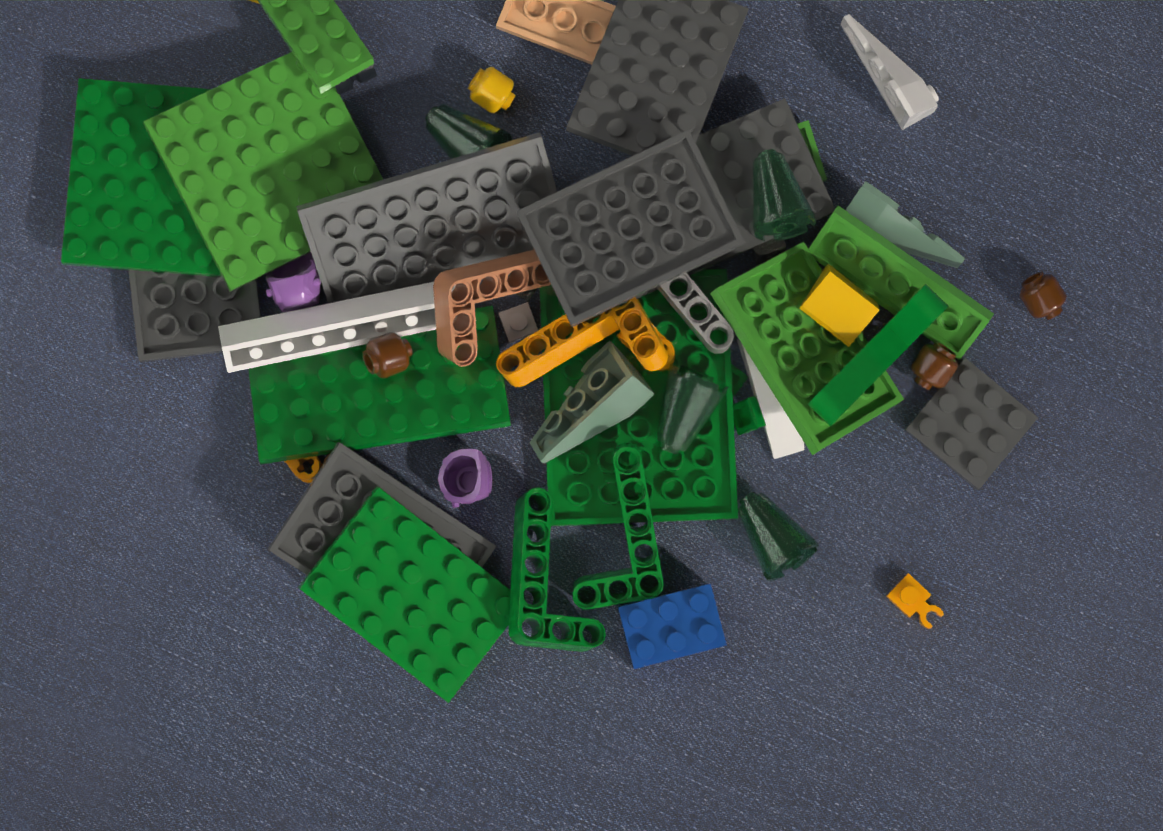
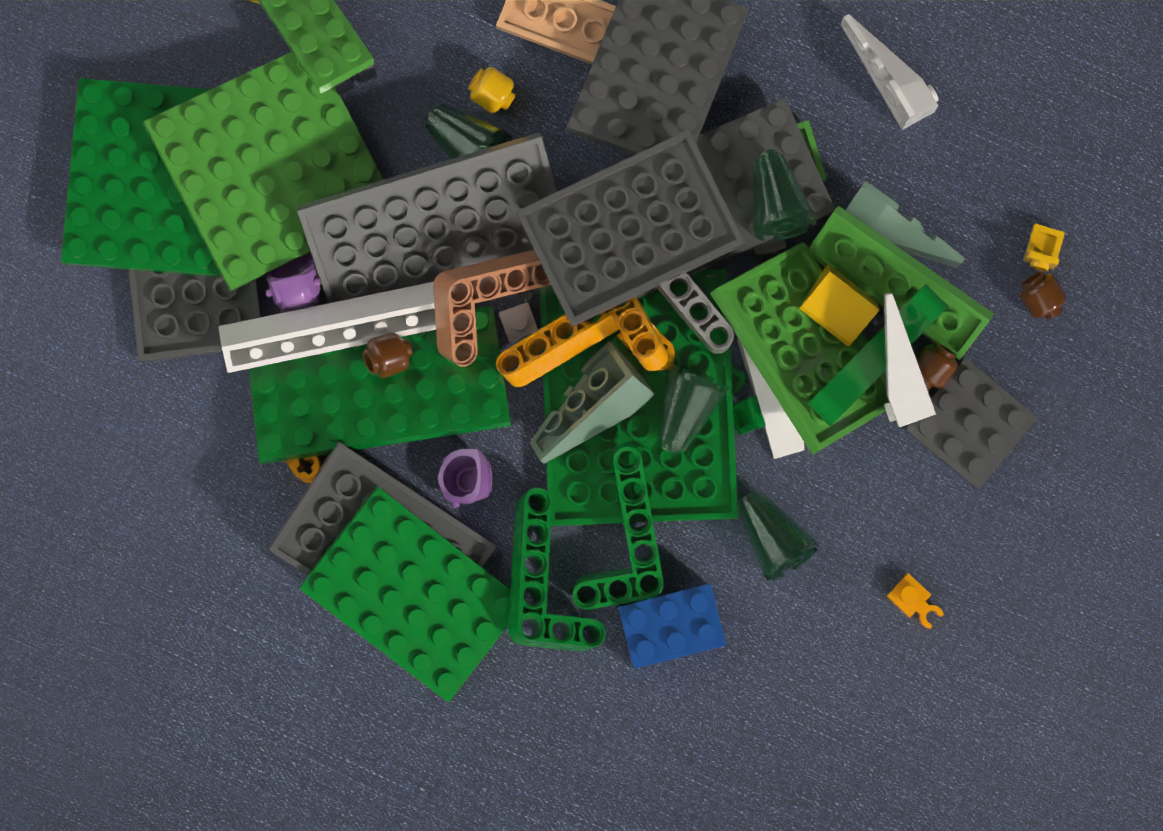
none -> white wedge [884,293,936,427]
none -> yellow bracket [1023,224,1065,272]

